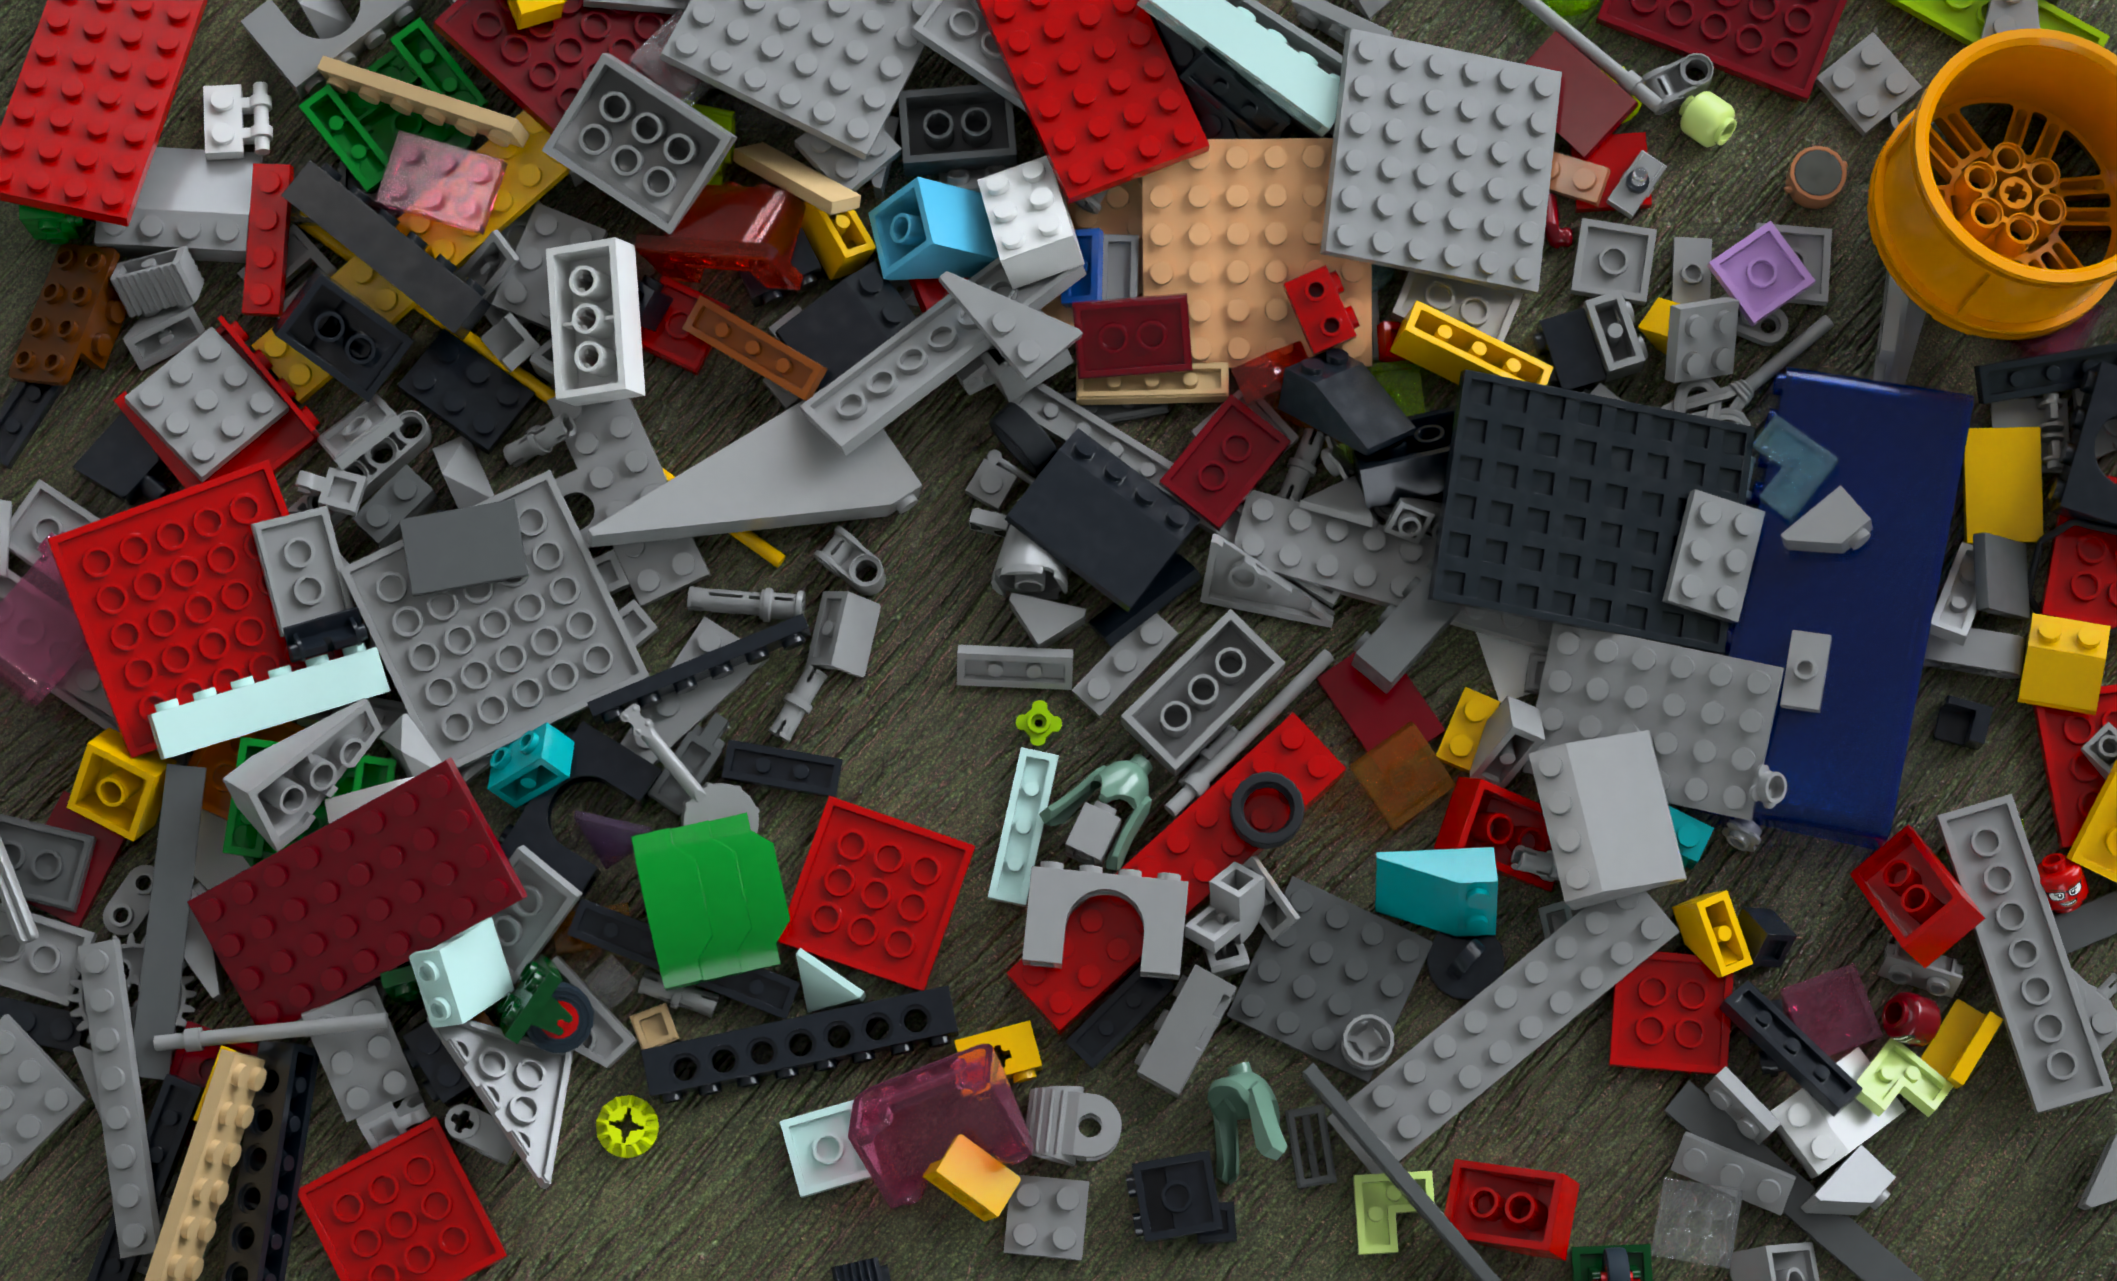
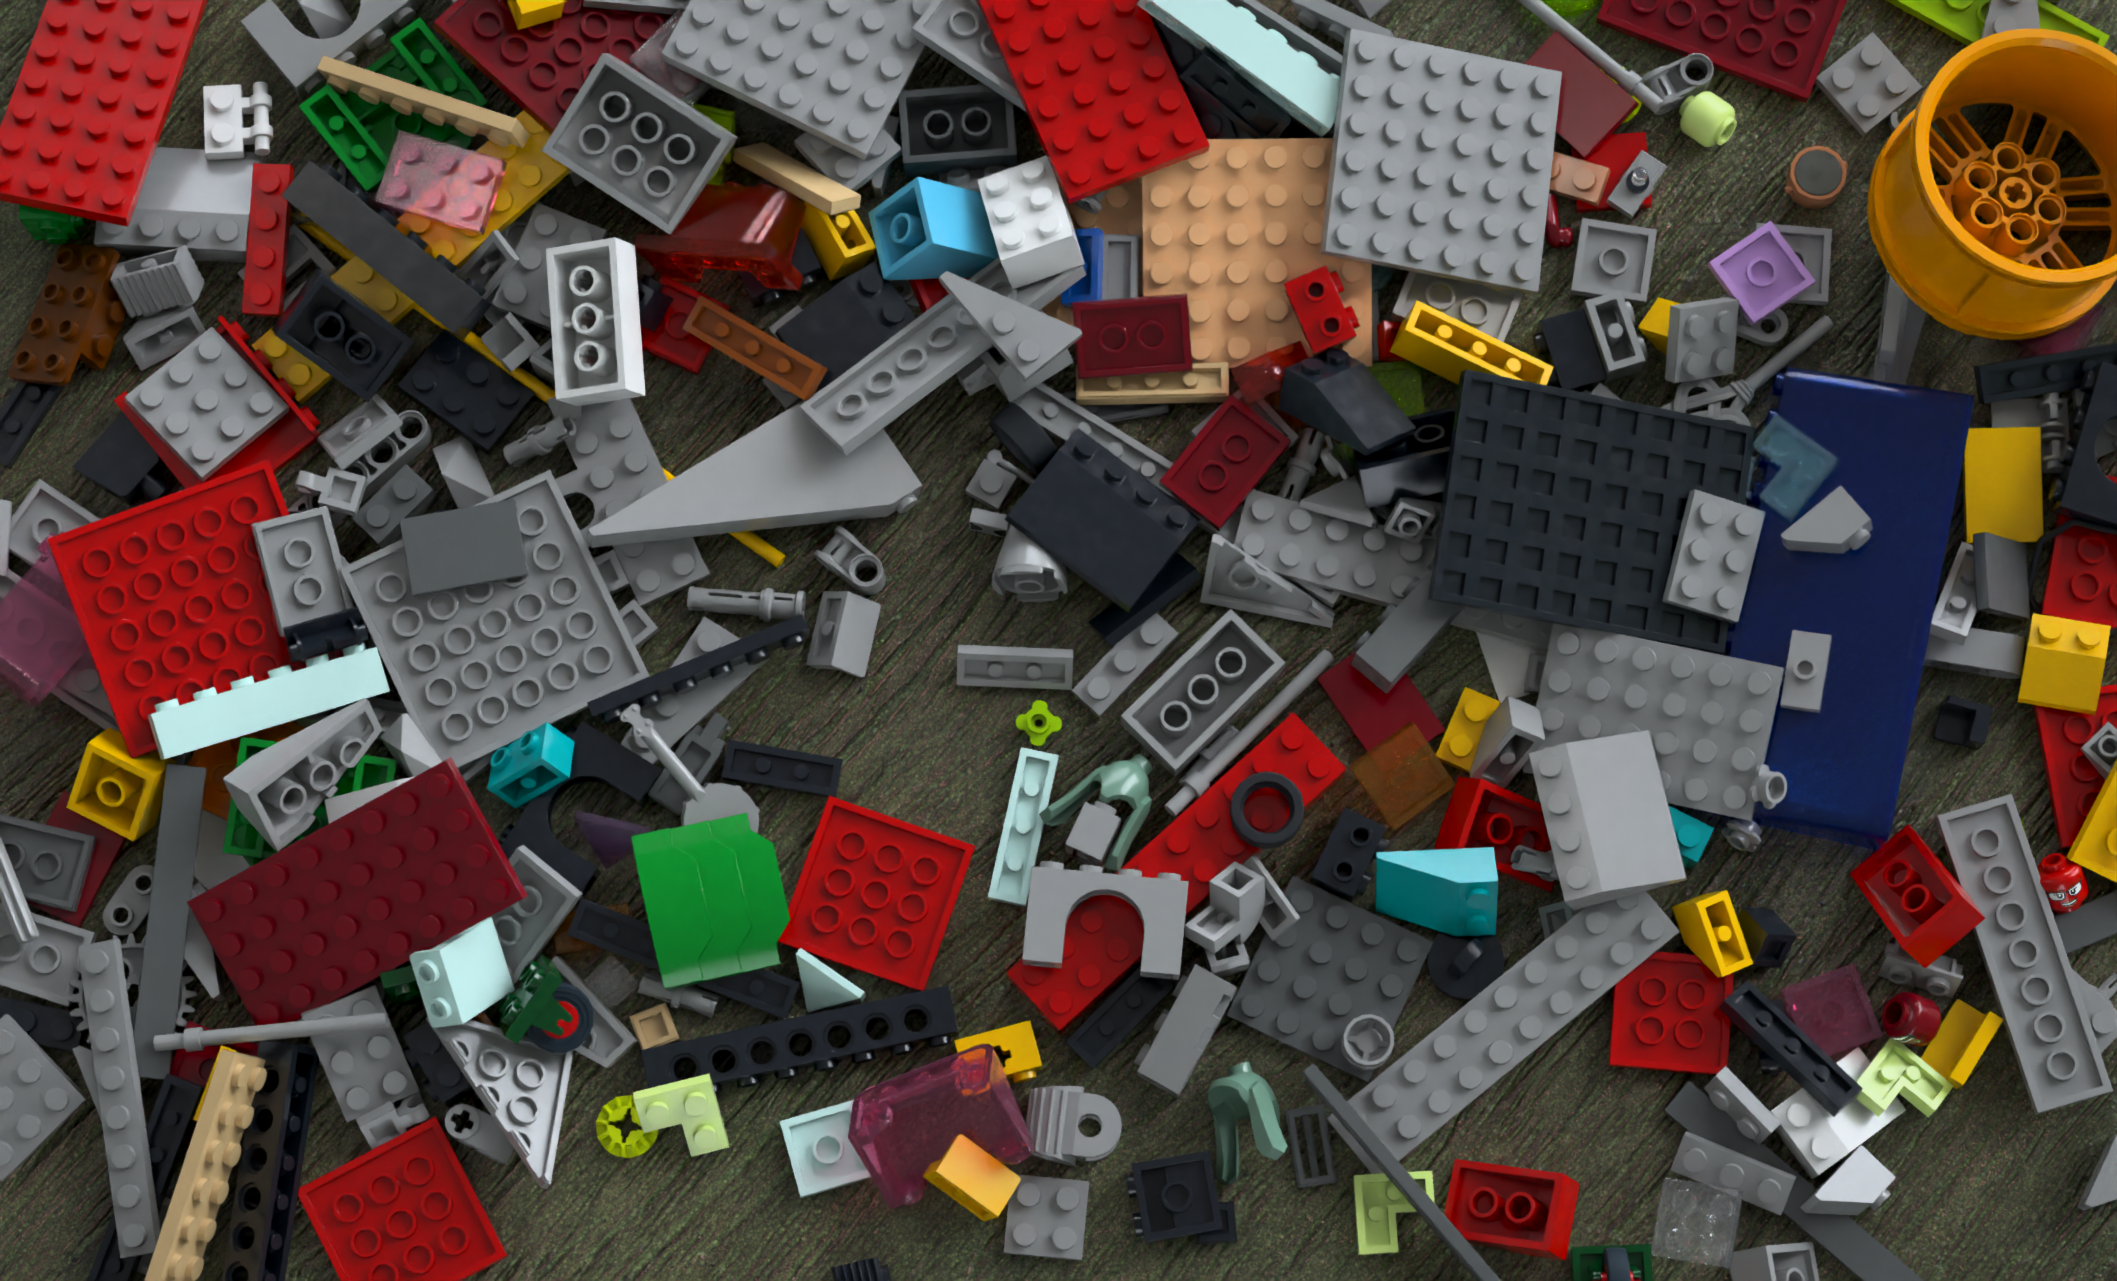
light grey pin [768,664,828,743] -> none
light grey slope [1009,592,1086,648] -> none
light grey plate [1671,237,1712,304] -> none
none -> yellowish green plate [633,1073,729,1157]
none -> black brick [1309,807,1389,902]

